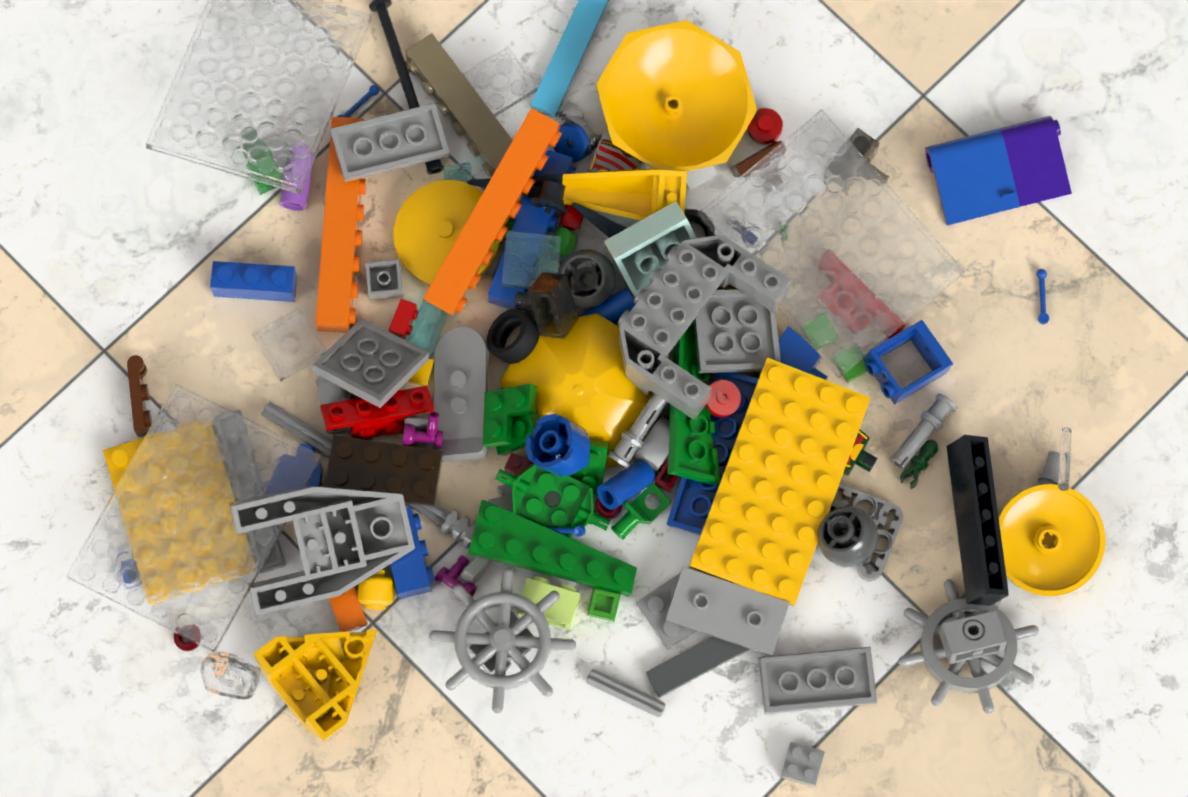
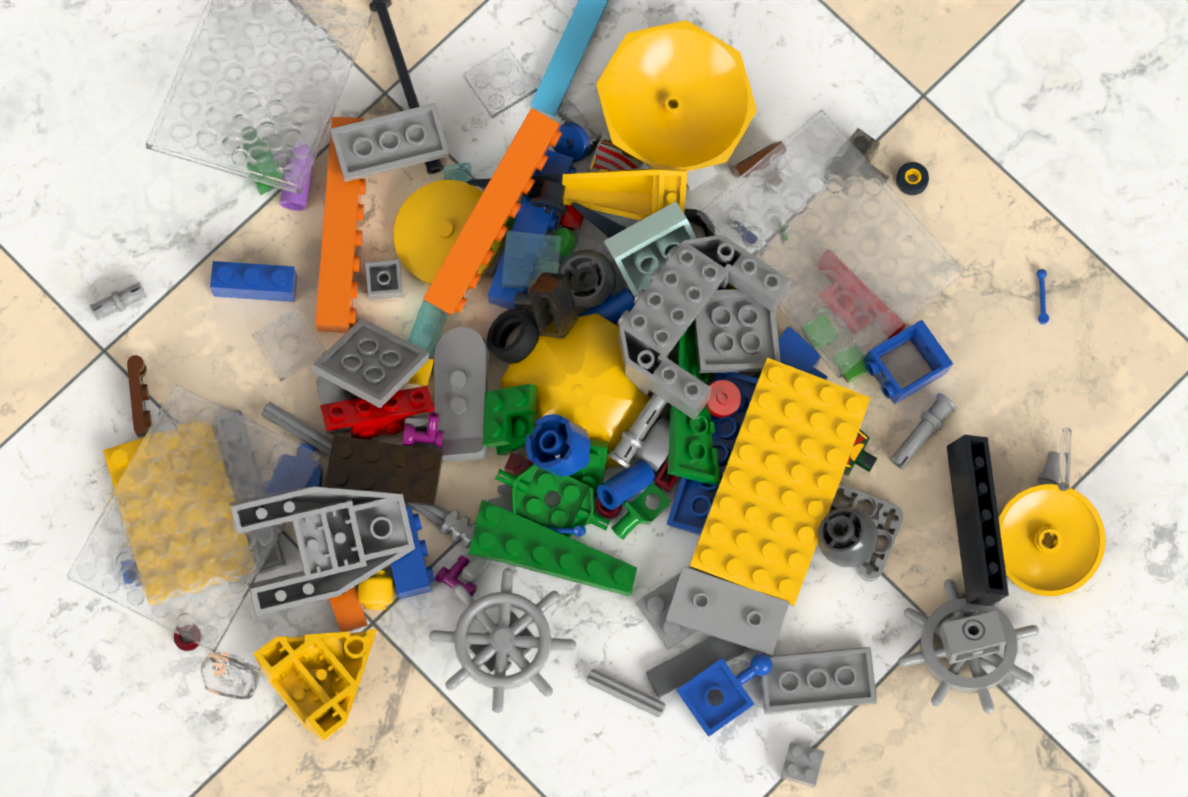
blue hinge [337,85,379,118] -> none
red piece [388,299,419,340] -> none
dark tan brick [405,33,513,178] -> none
yellowish green brick [517,576,581,631] -> none
bright green tile [587,587,621,622] -> none
red wheel [747,108,783,145] -> none
dark green piece [900,440,938,489] -> none
door [925,116,1072,226] -> none
none -> light grey pin [90,282,147,321]
none -> blue plate [676,654,773,737]
none -> black wheel [896,162,929,195]

